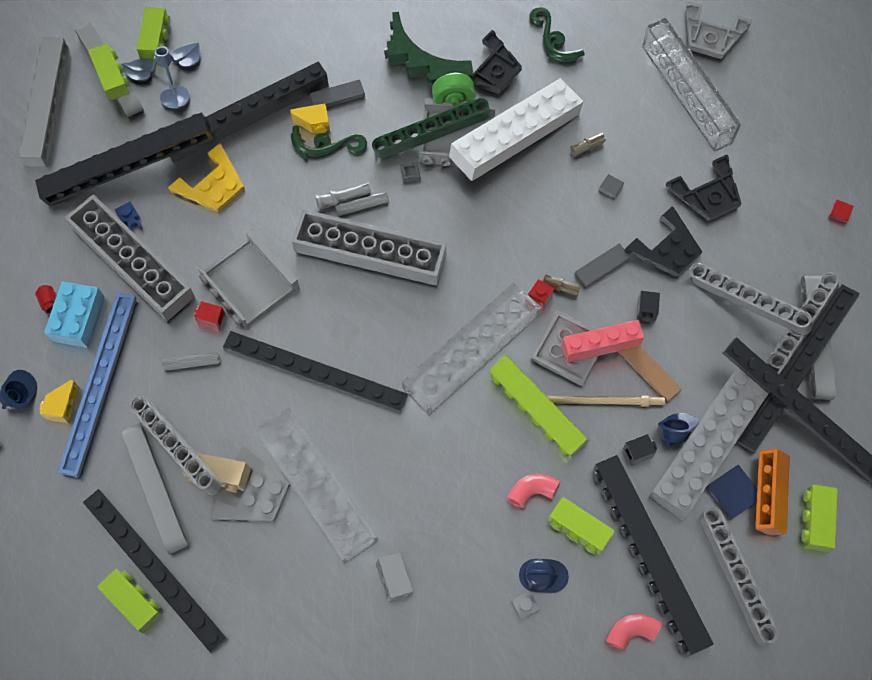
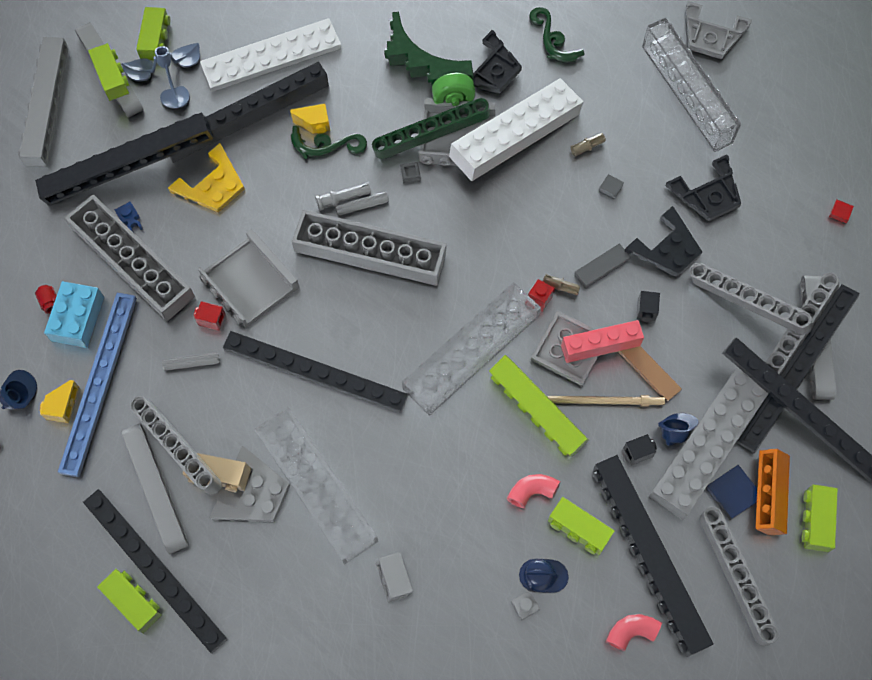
dark grey tile [310,79,365,108] -> none
none -> white plate [200,18,341,92]

